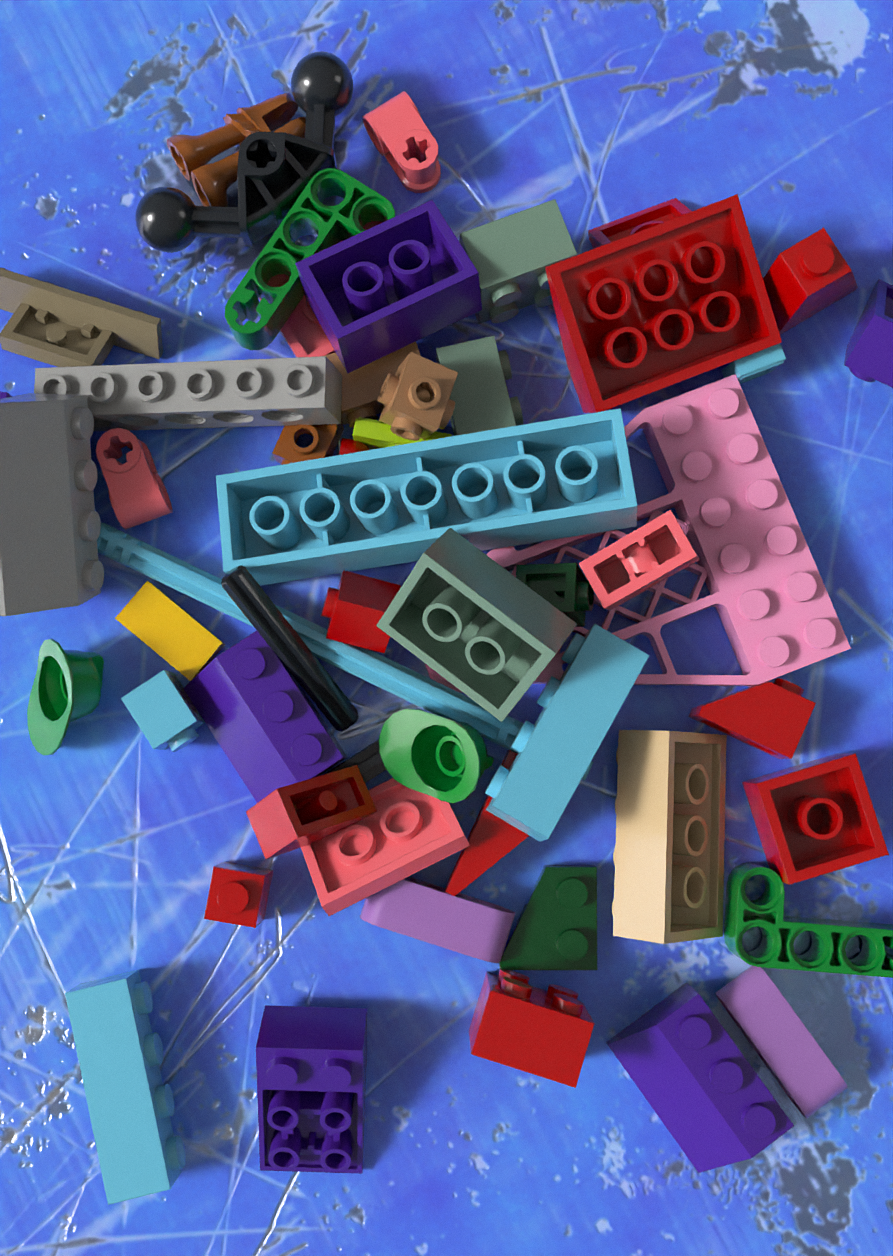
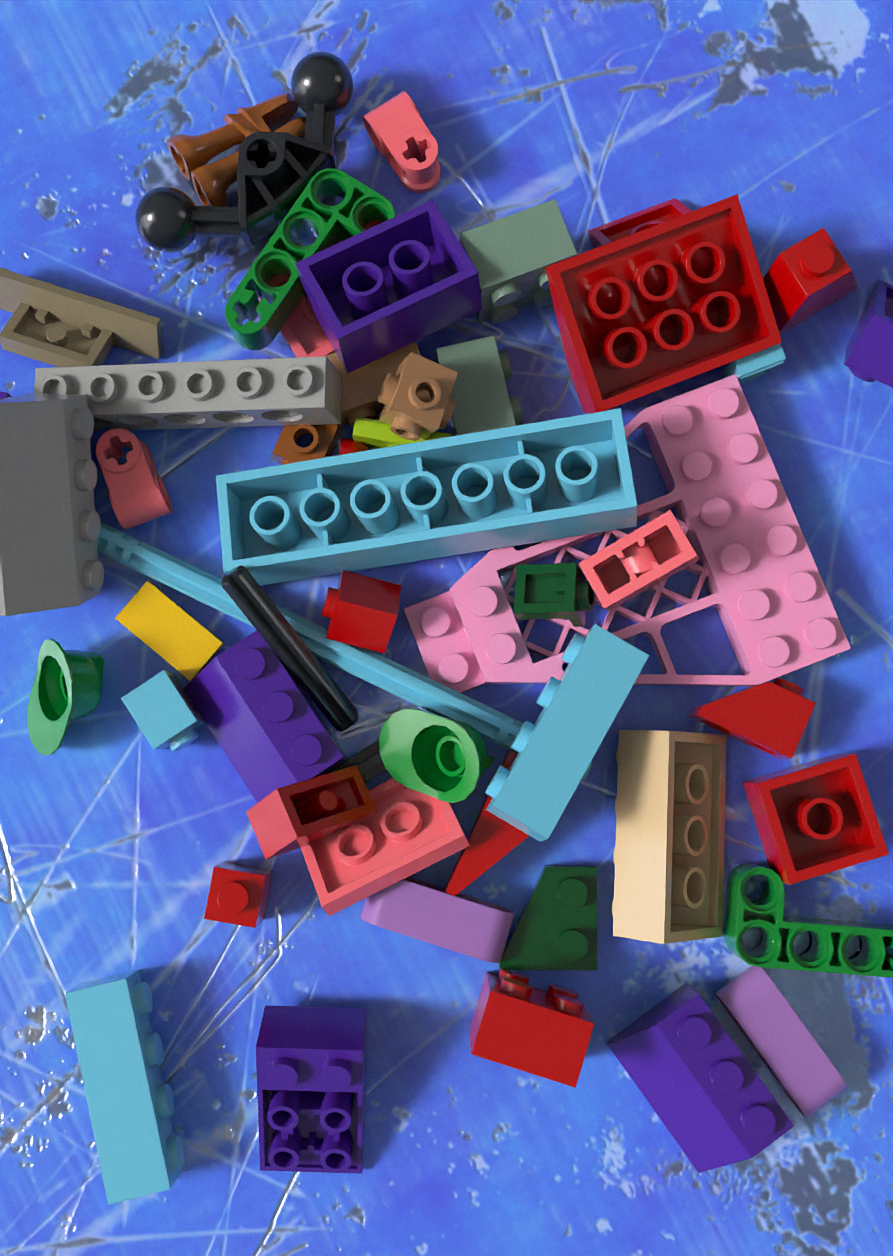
sand green brick [376,528,577,722] -> none

